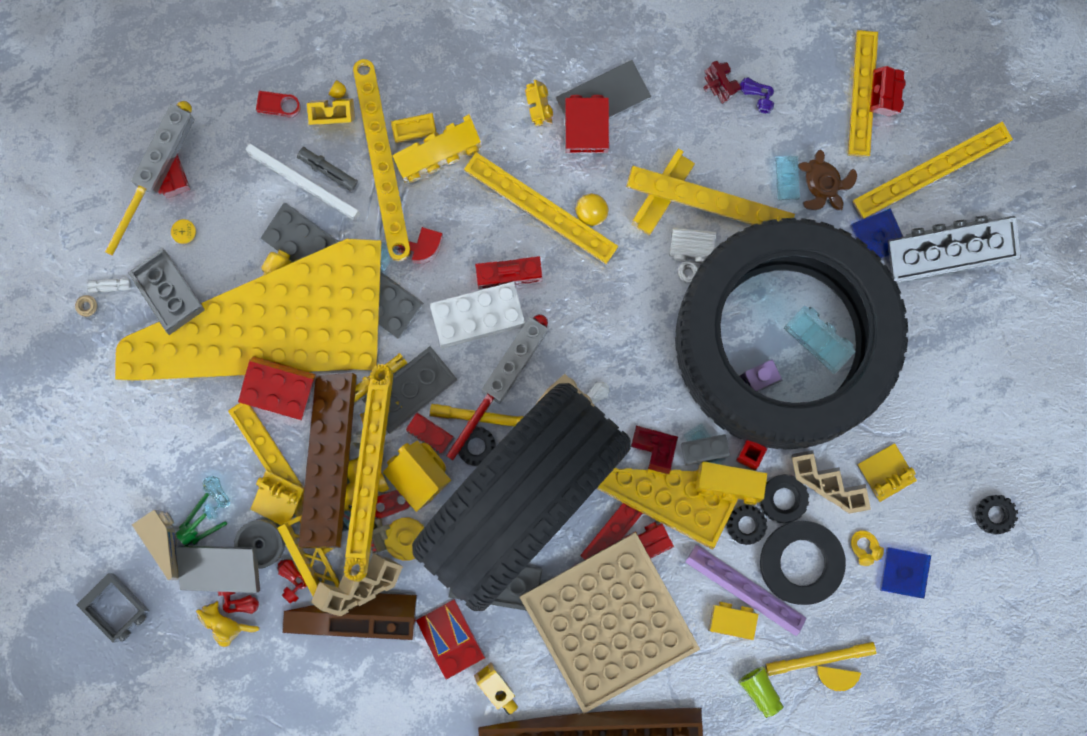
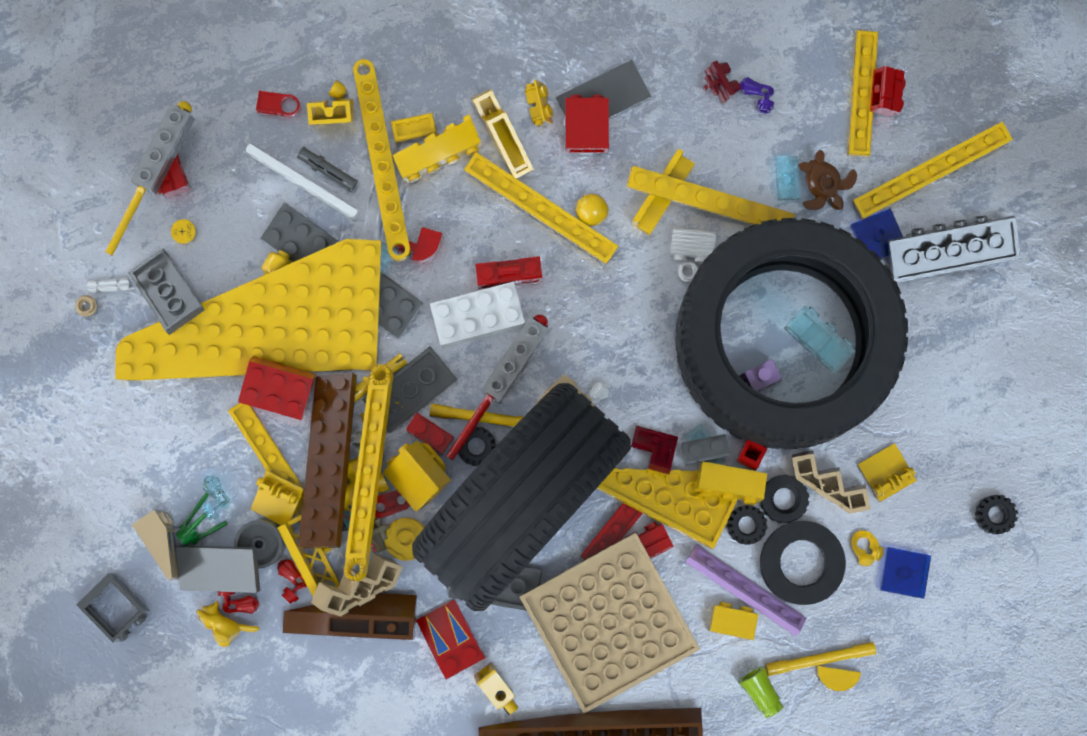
none -> yellow slope [470,89,534,179]

